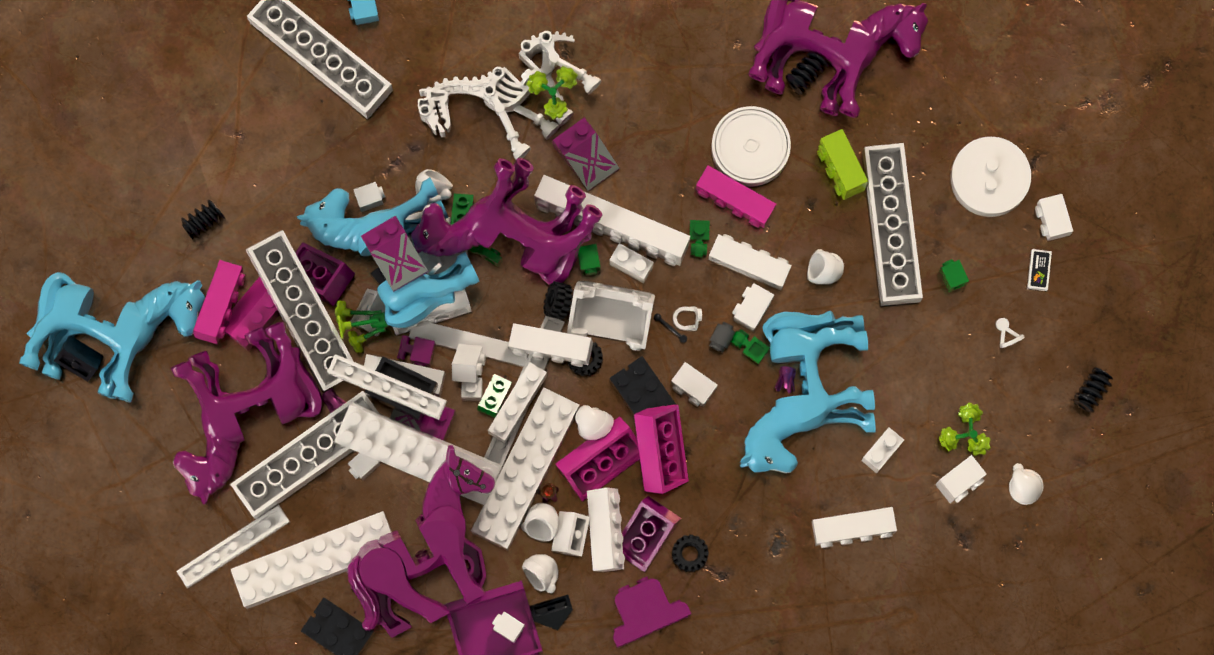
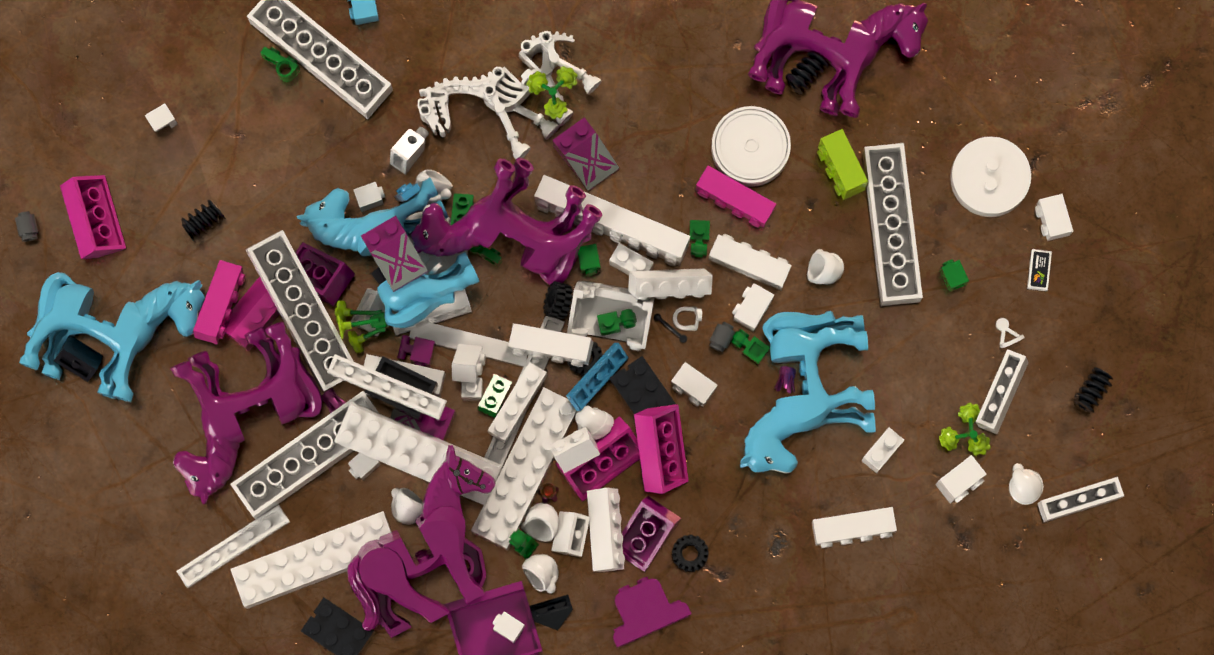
none -> dark grey brick [15,211,39,242]
none -> dark pink slope [60,175,126,259]
none -> white panel [145,103,178,132]
none -> green plate [261,47,300,82]
none -> white torso [390,127,429,175]
none -> white piece [391,488,423,525]
none -> dark azure plate [394,183,421,202]
none -> green plate [509,529,539,559]
none -> white brick [550,427,600,473]
none -> dark azure plate [566,343,629,411]
none -> green plate [597,309,637,336]
none -> white brick [628,269,713,300]
none -> white brick [976,349,1029,434]
none -> white brick [1037,477,1124,522]

